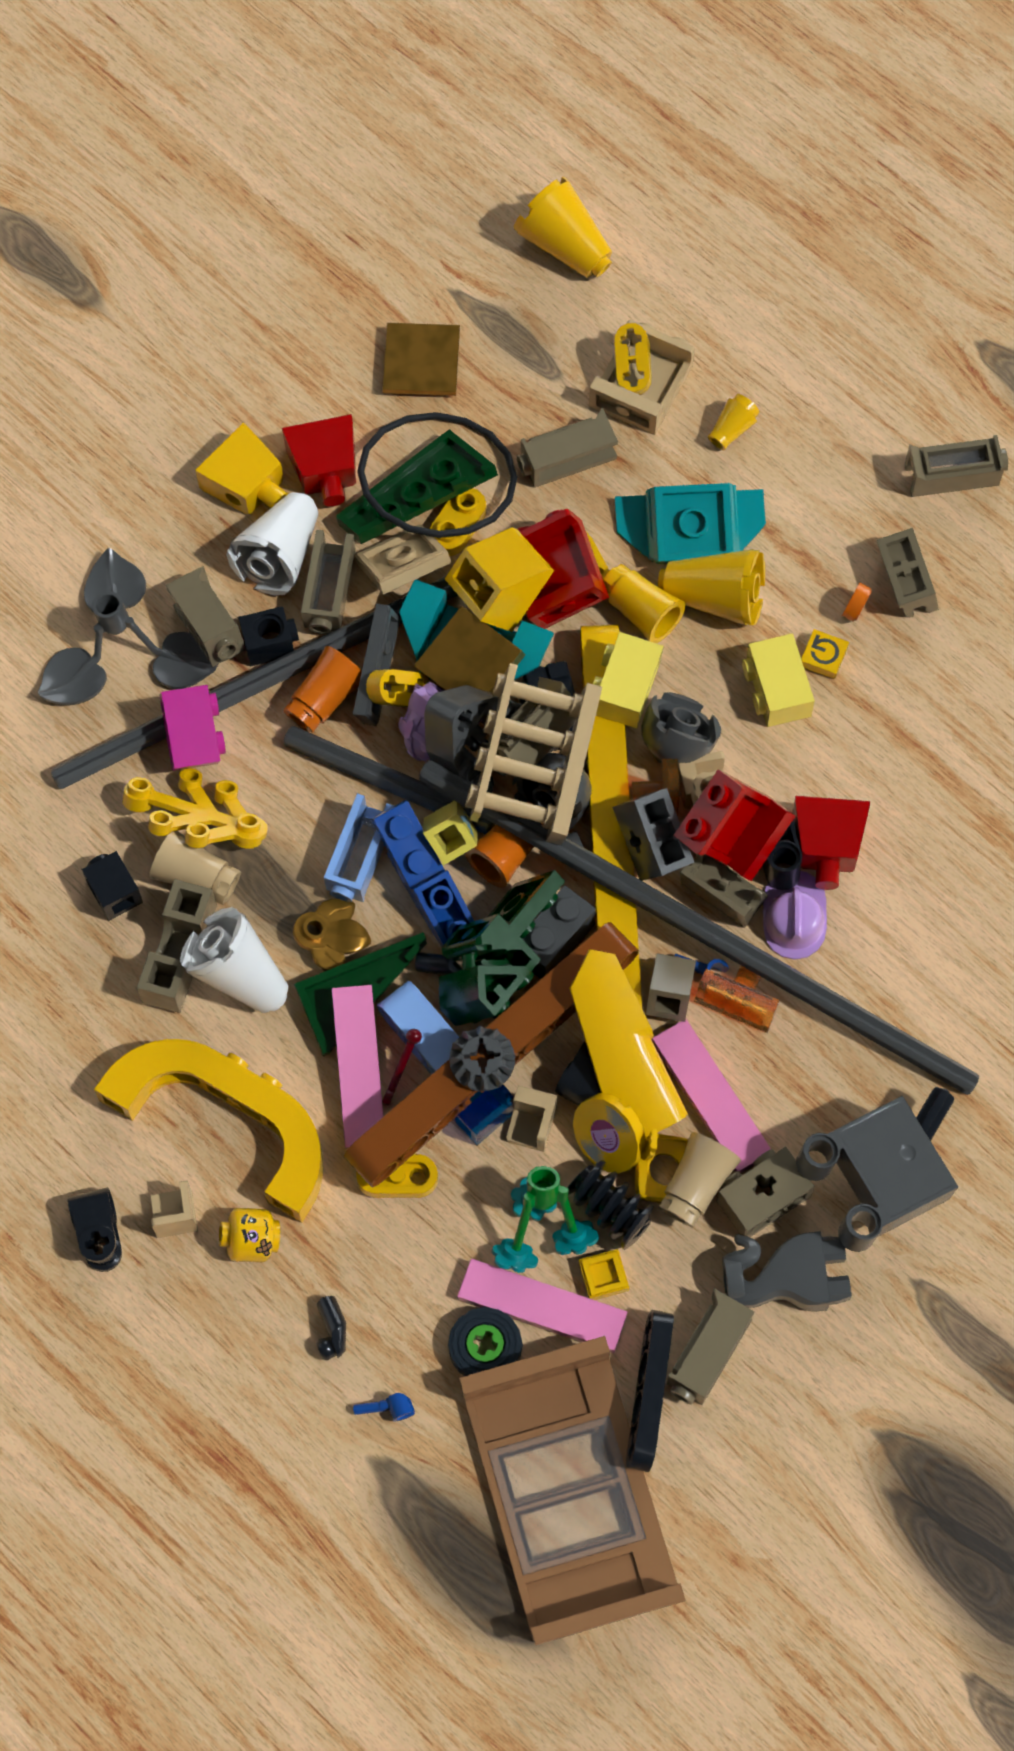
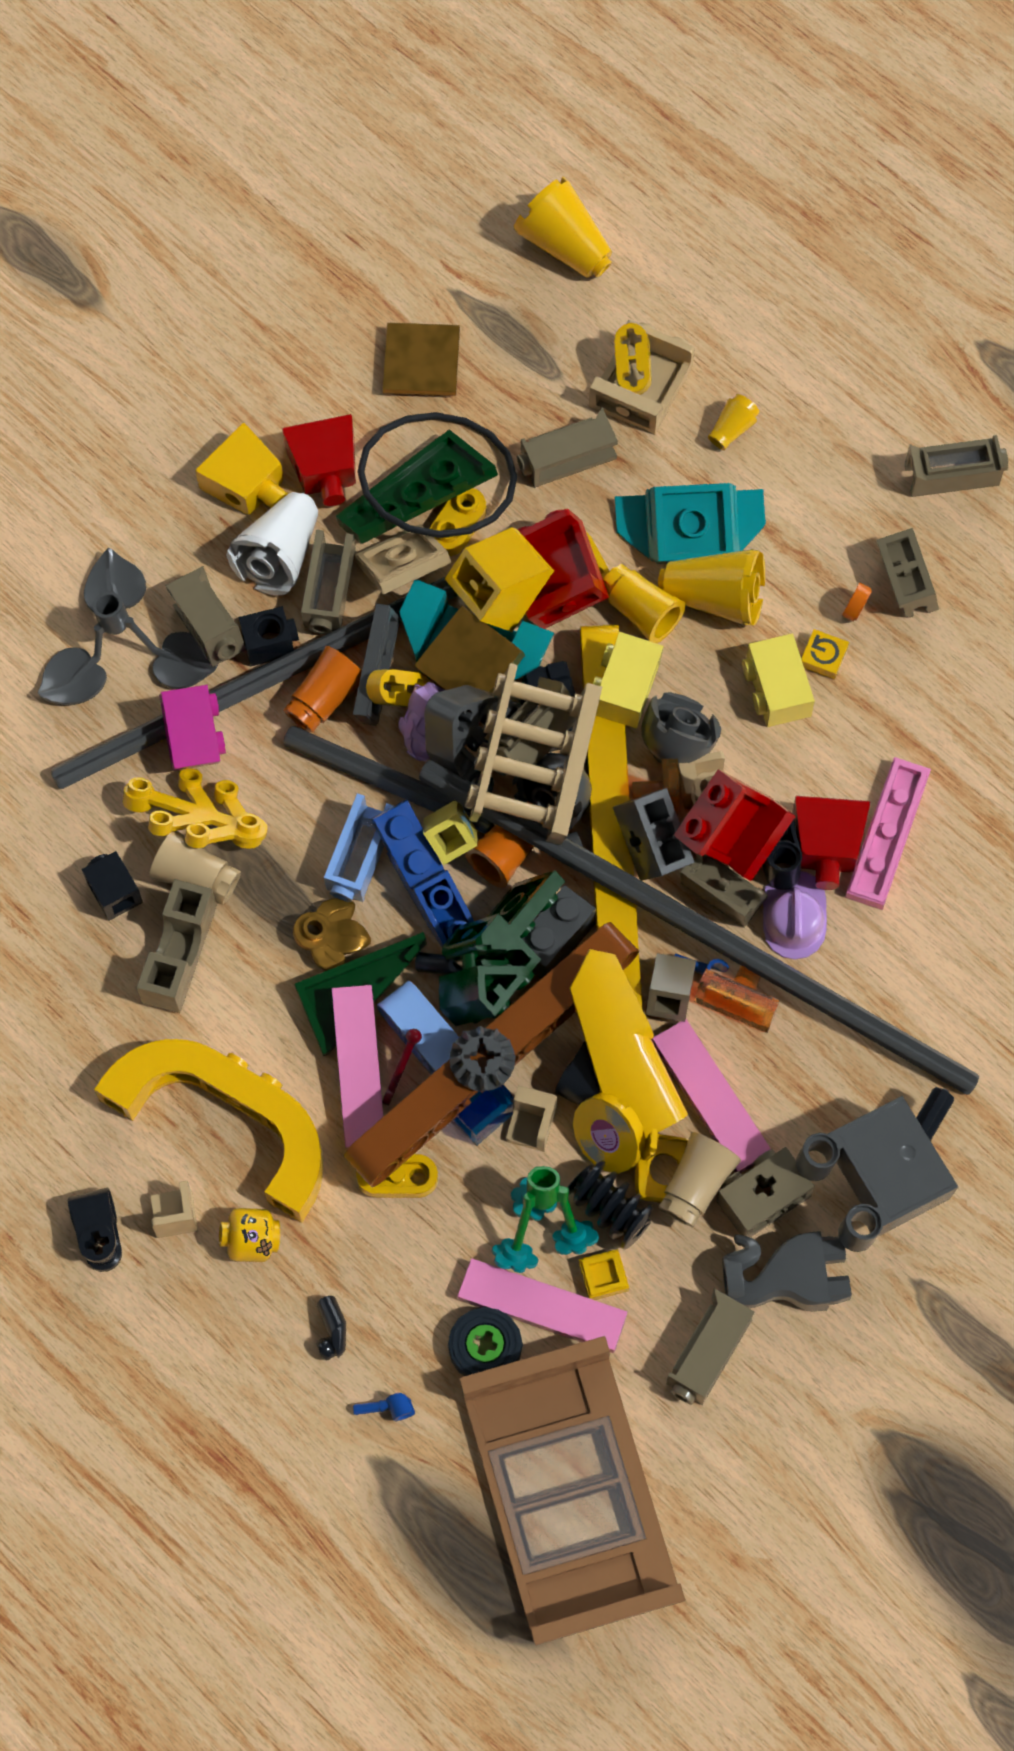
white cone [180,907,288,1013] -> none
black beam [626,1309,674,1472] -> none
none -> bright pink tile [845,757,931,910]

